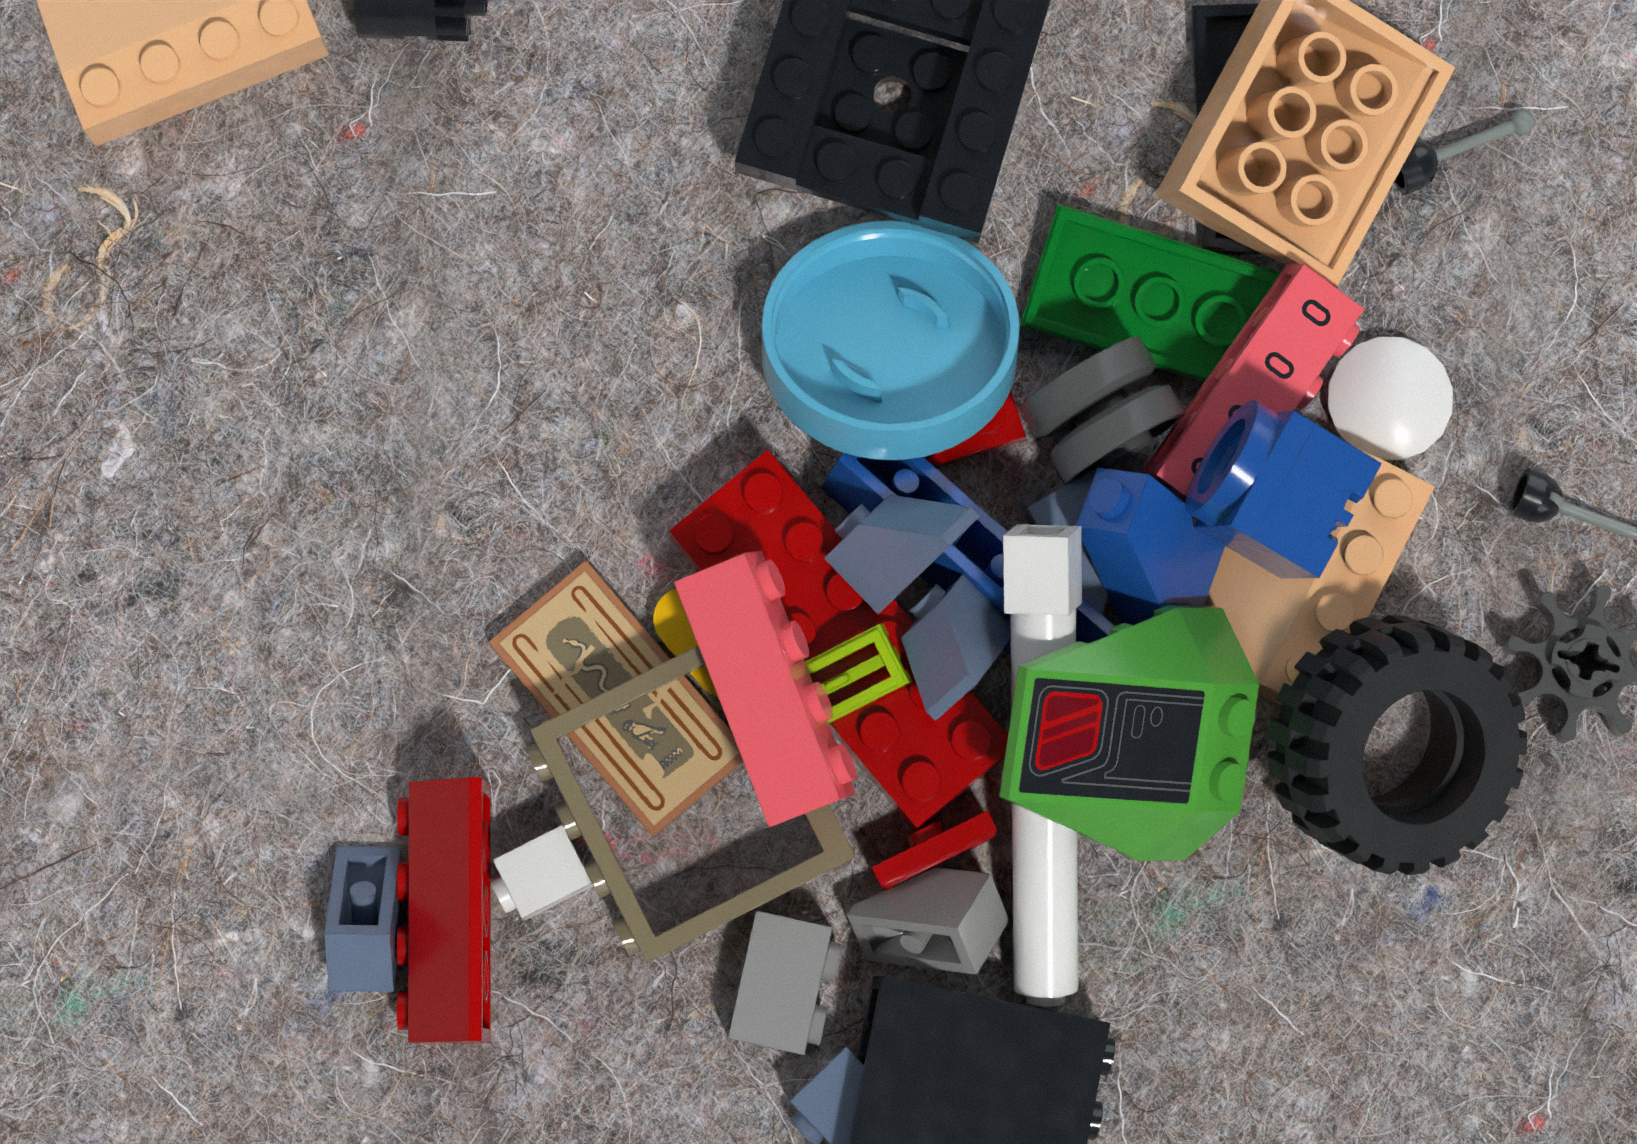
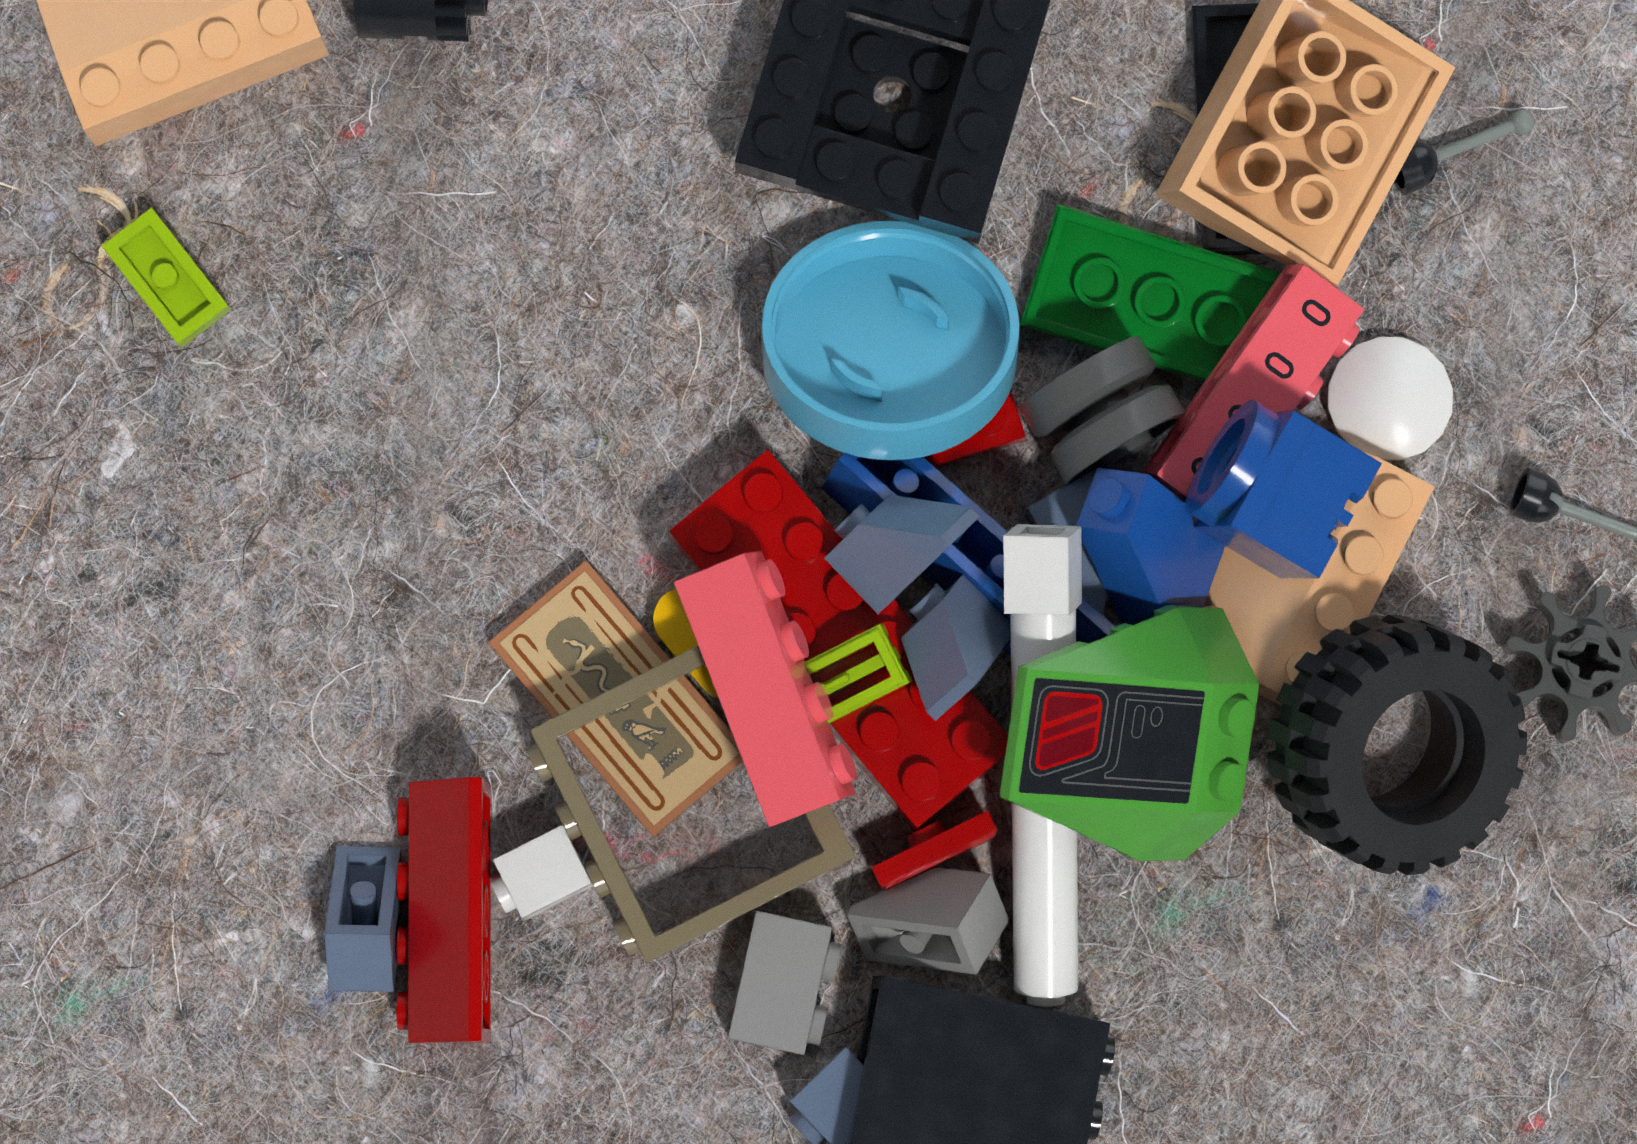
none -> lime plate [101,207,231,348]

